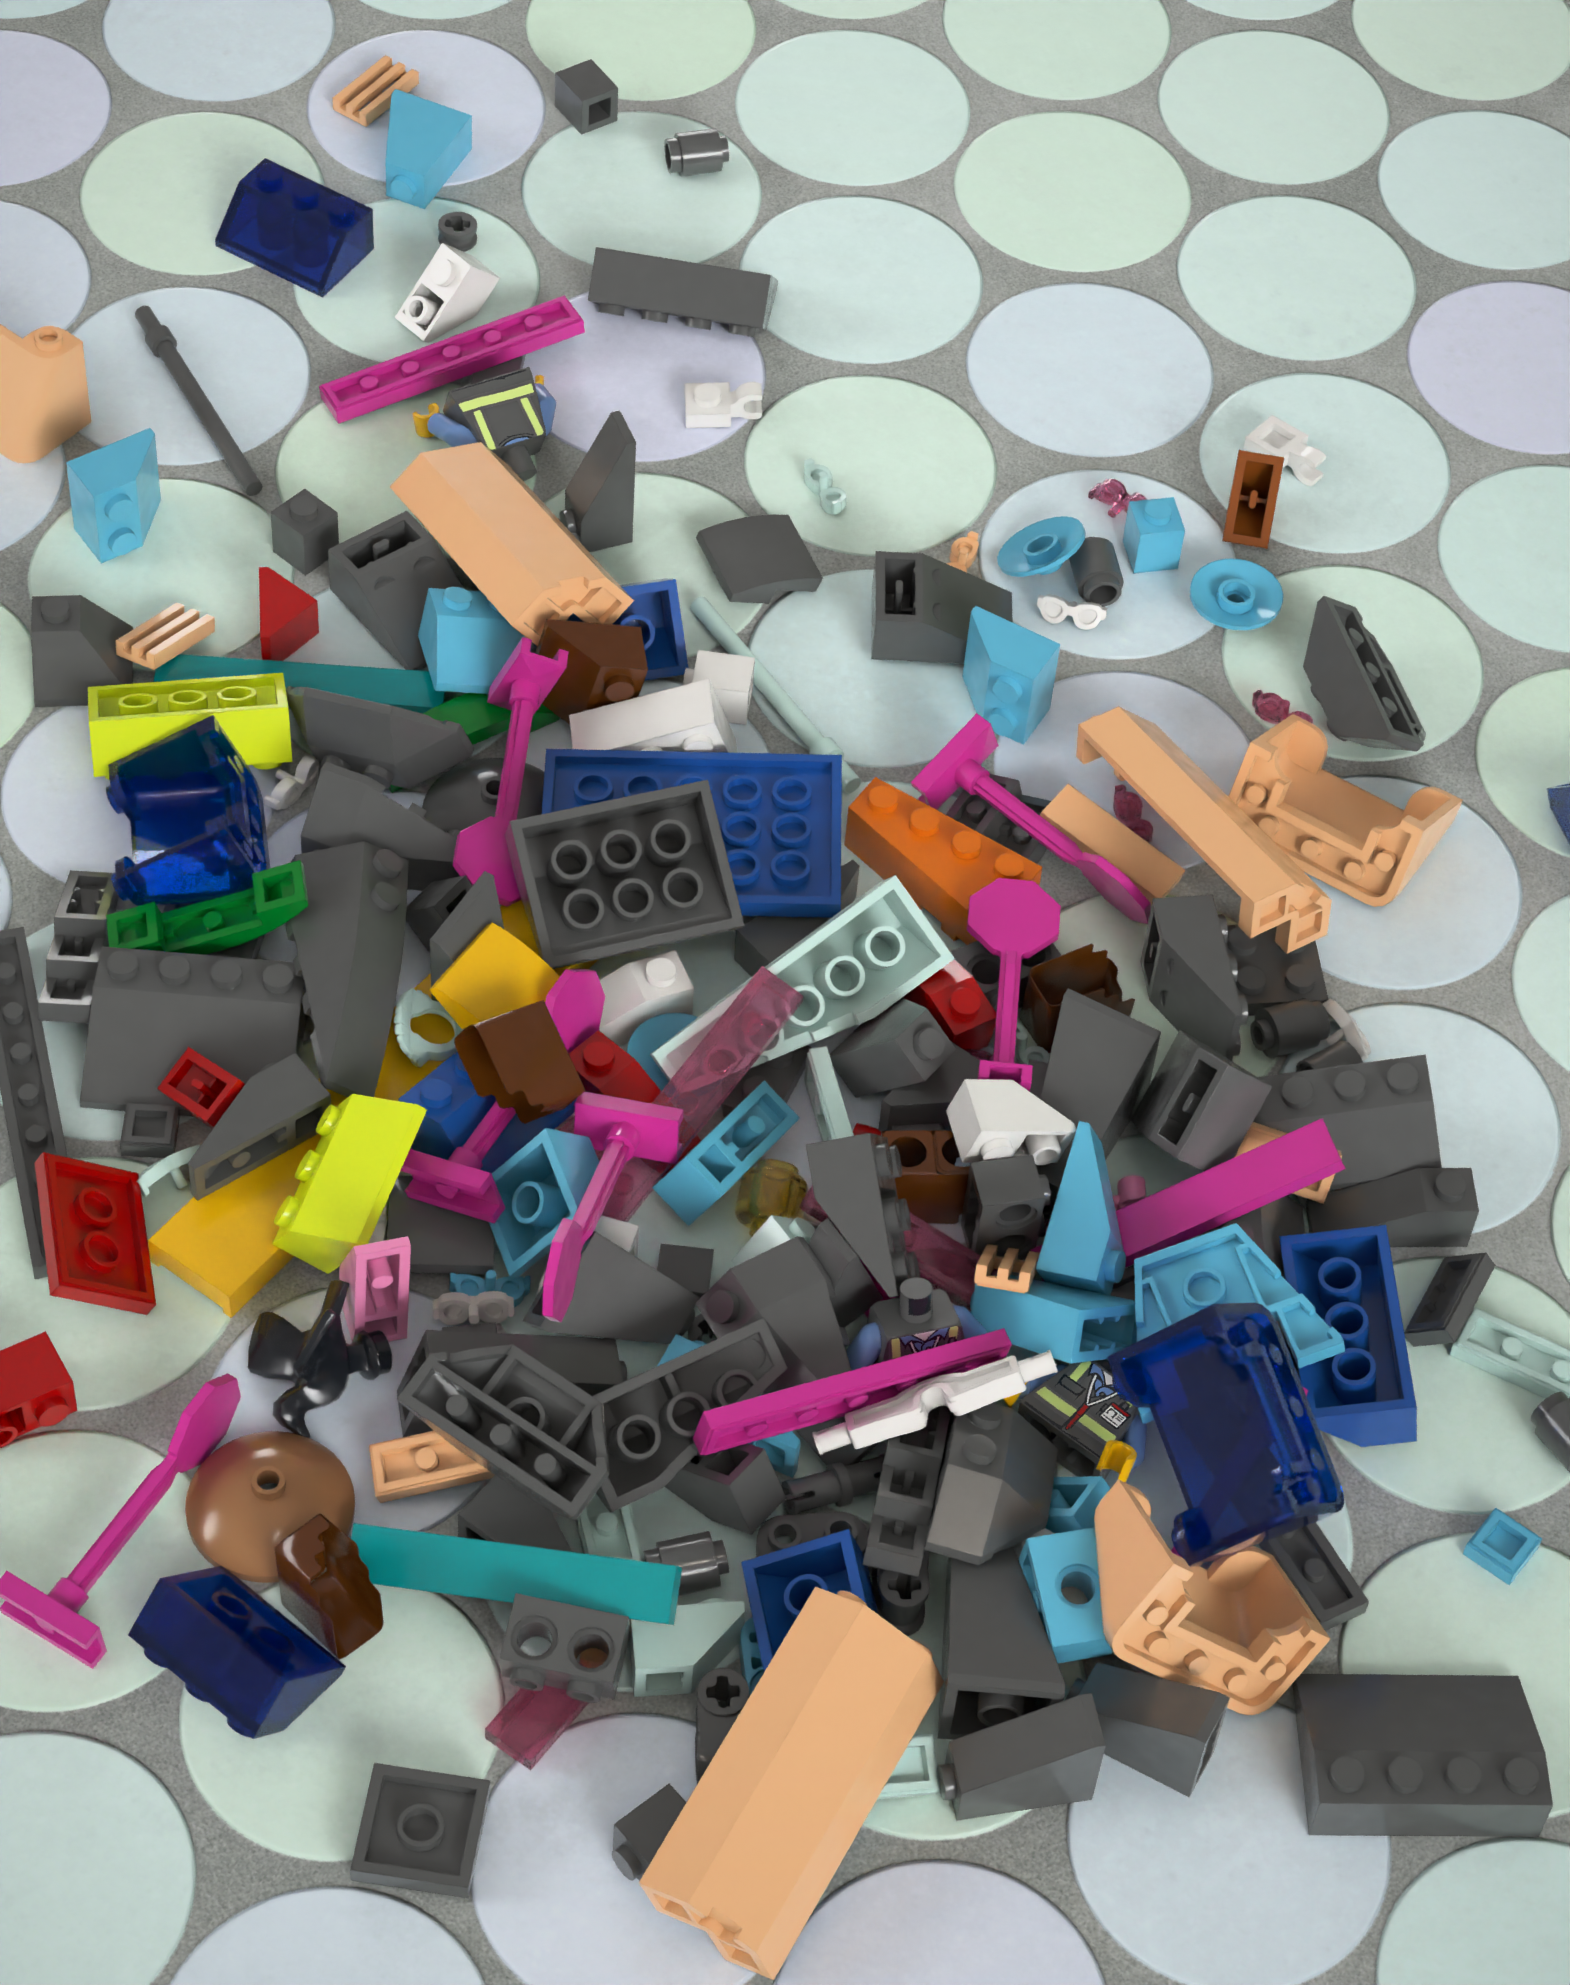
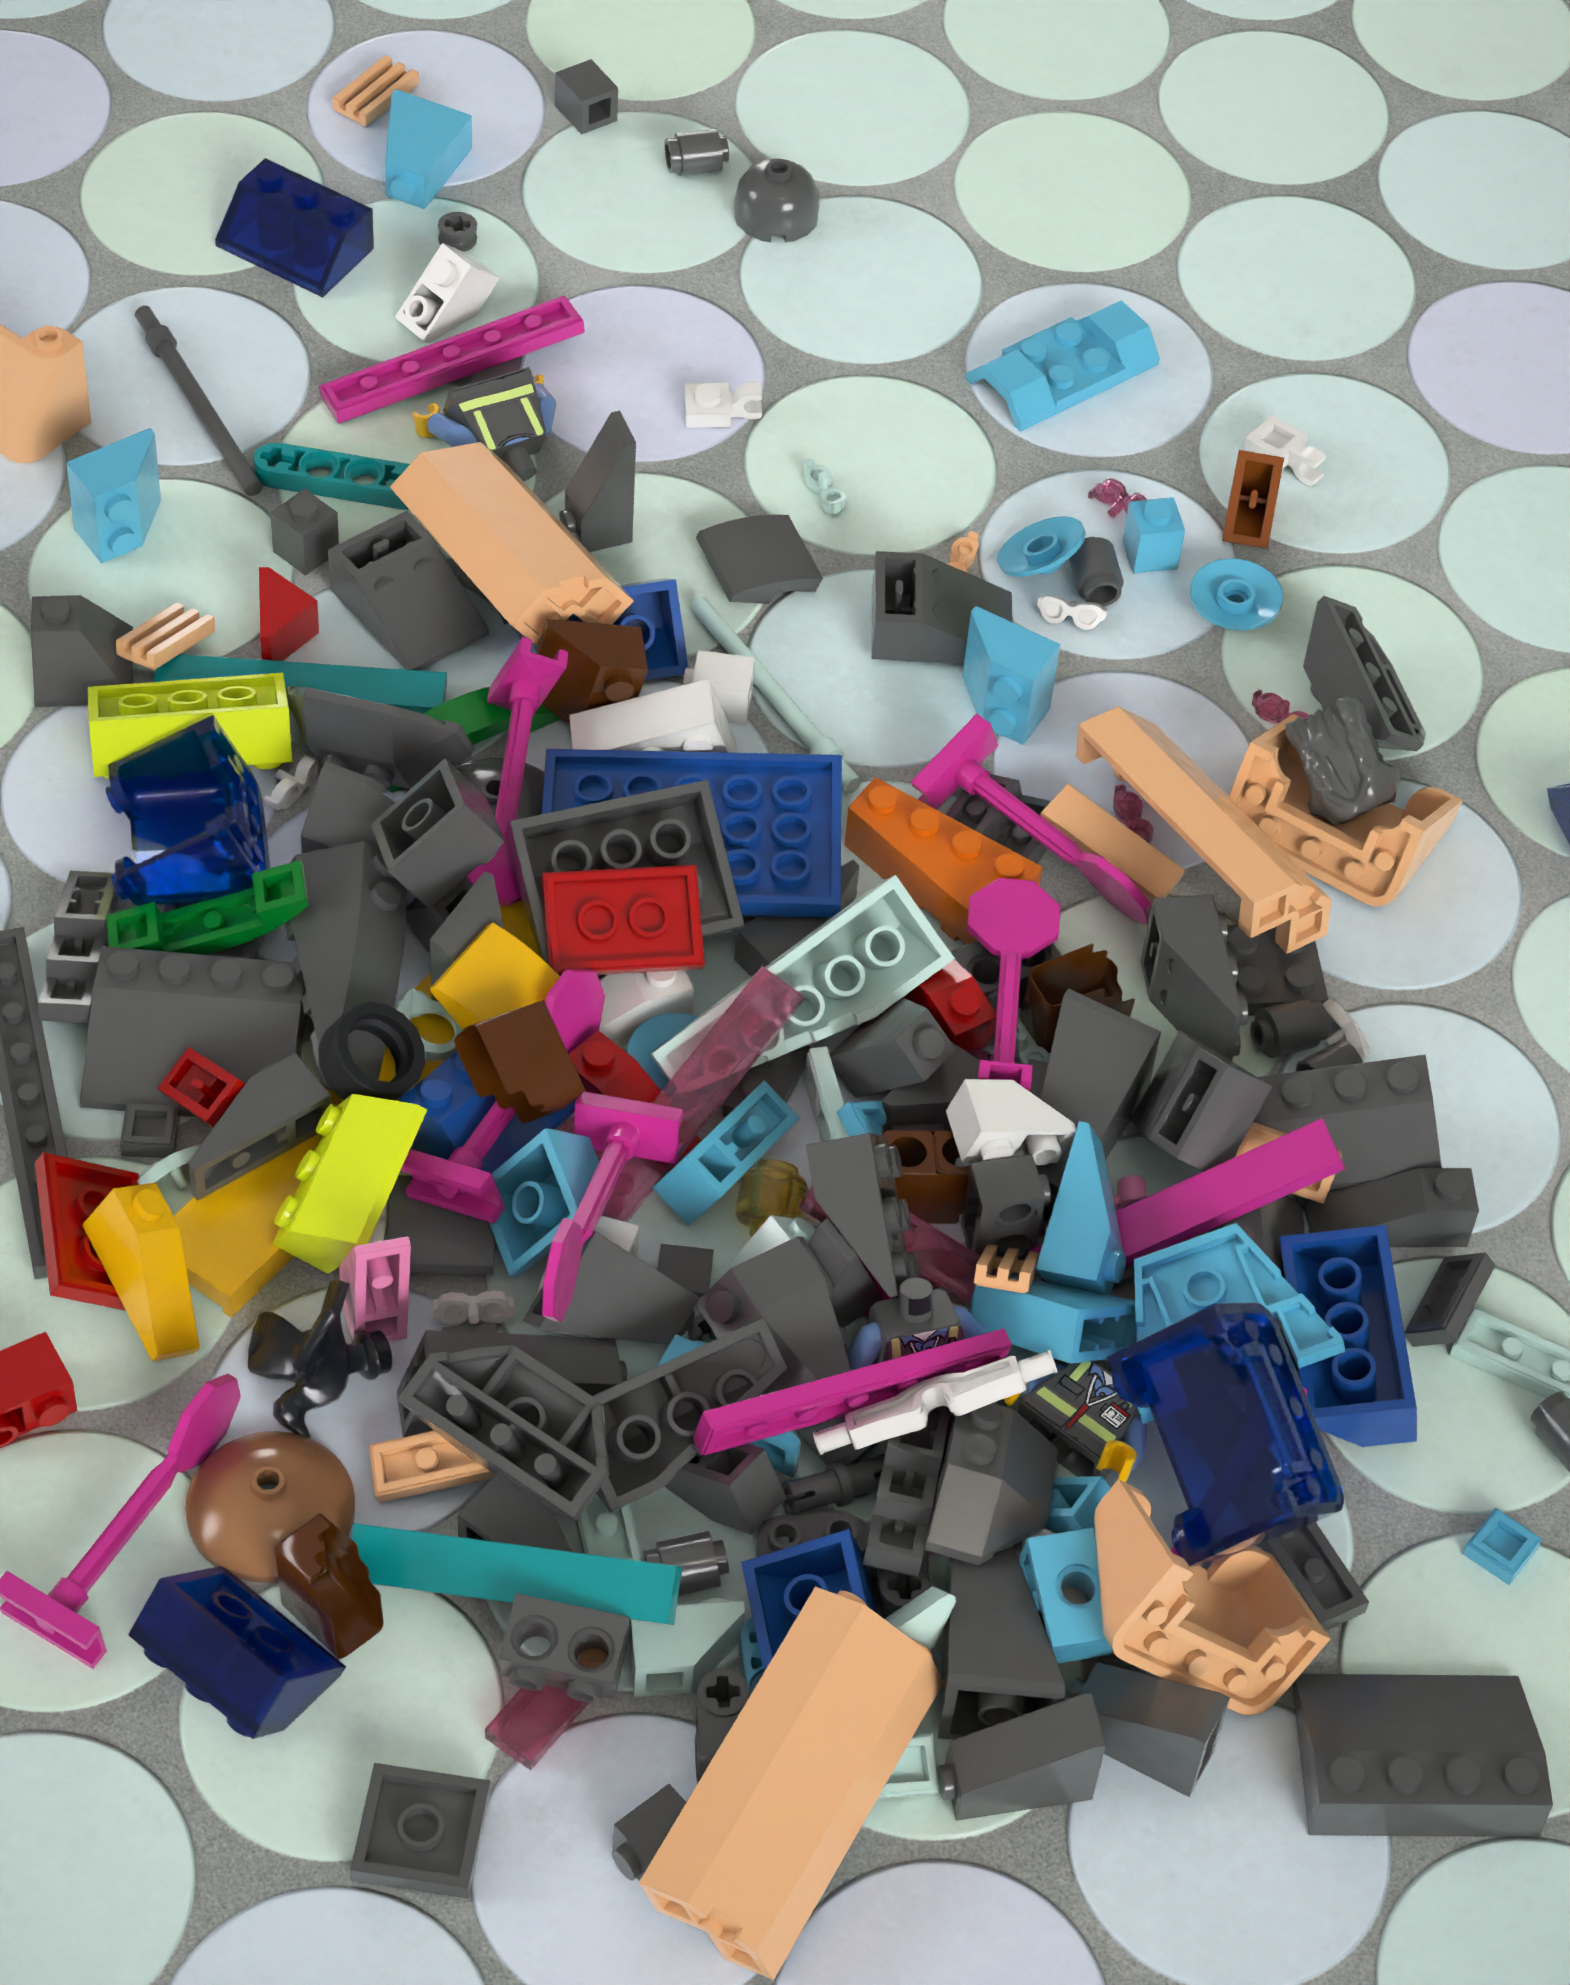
medium azure slope [418,587,531,694] -> none
medium azure piece [449,1270,531,1308] -> none
dark grey slope [588,247,778,337] -> none
none -> yellow slope [82,1182,200,1362]
none -> teal beam [254,442,410,510]
none -> black tyre [318,1002,425,1101]
none -> dark grey brick [371,758,505,909]
none -> red tile [541,865,705,976]
none -> dark grey cylinder [734,158,820,242]
none -> medium azure tile [836,1101,887,1136]
none -> light aqua slope [885,1586,957,1650]
none -> medium azure piece [966,300,1160,432]
none -> dark grey piece [1285,696,1401,825]

